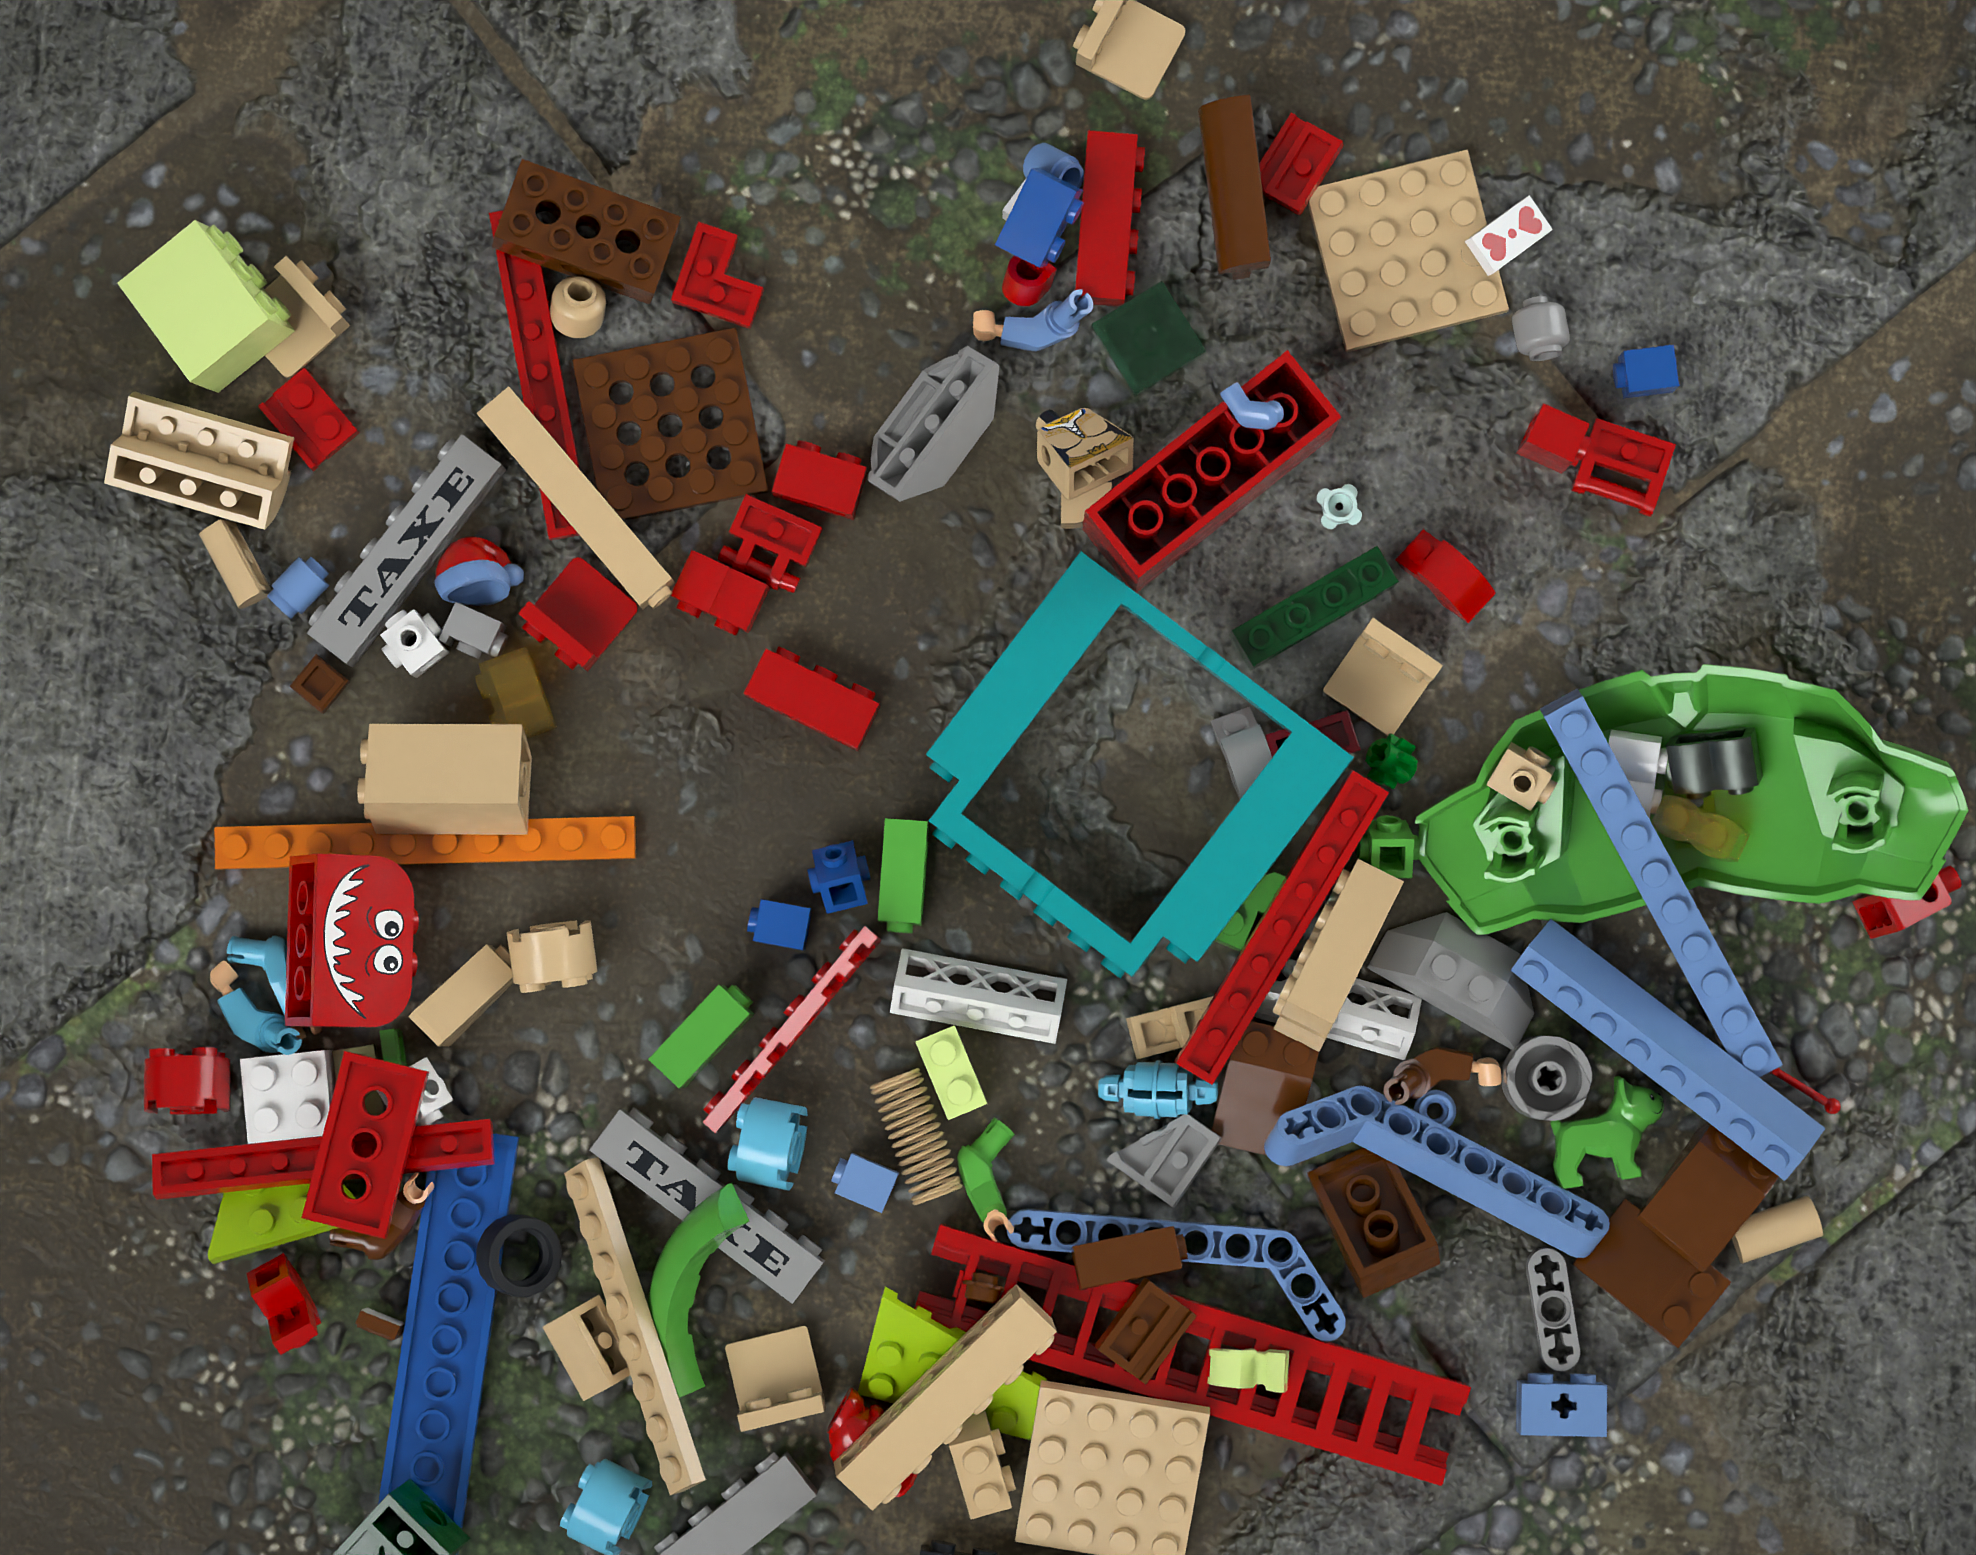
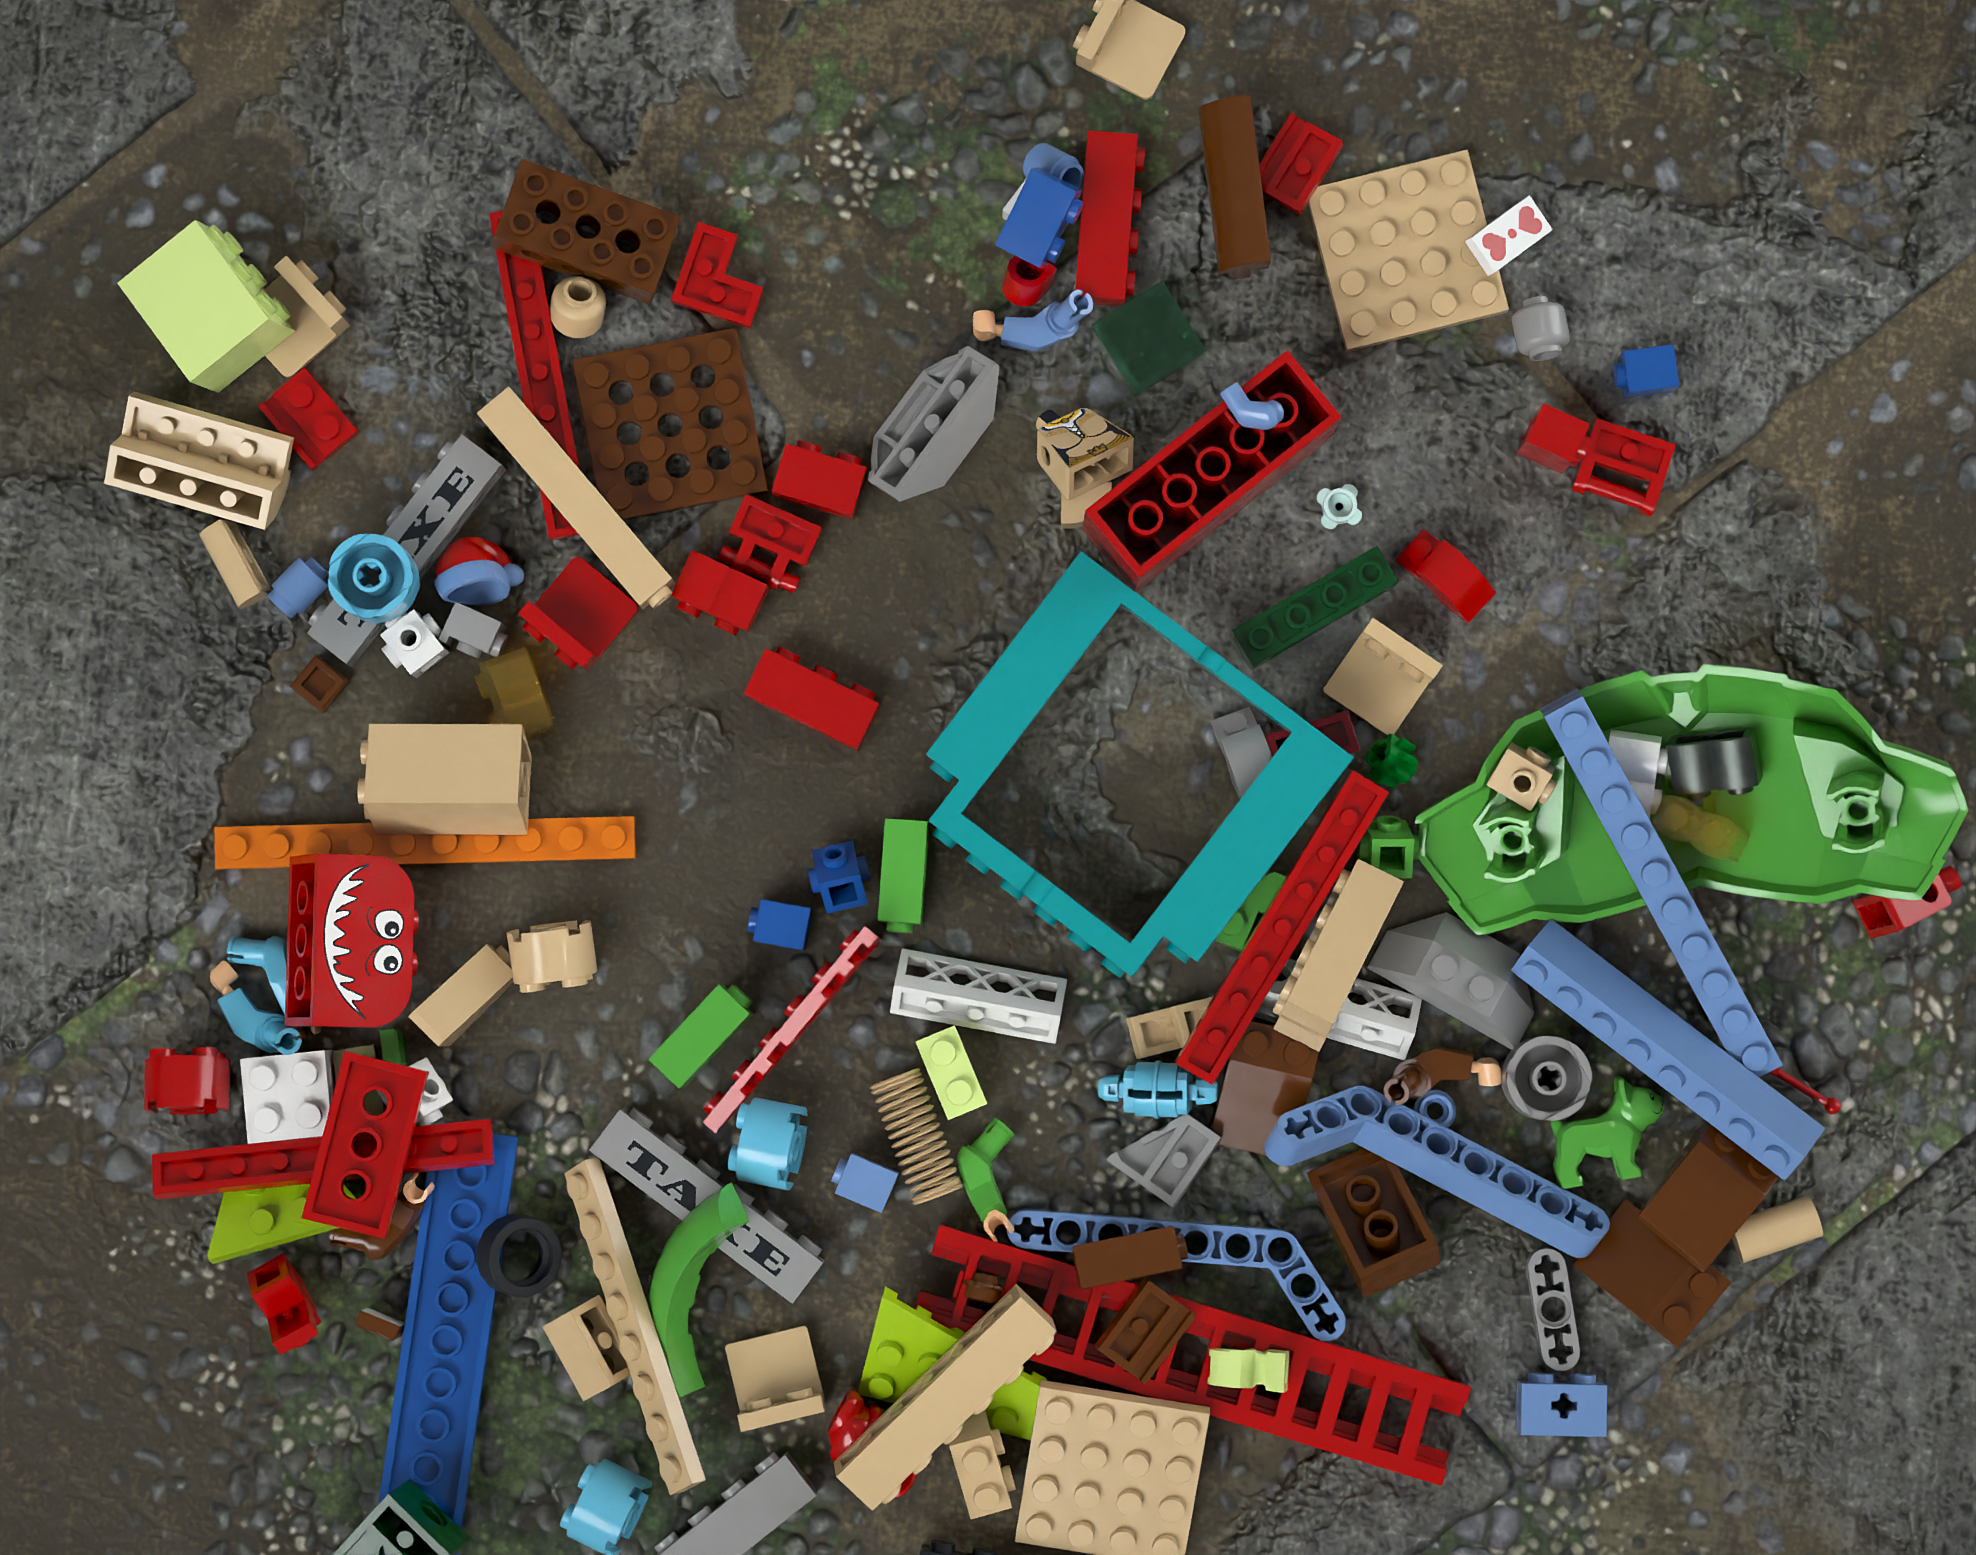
none -> medium azure brick [328,534,421,624]

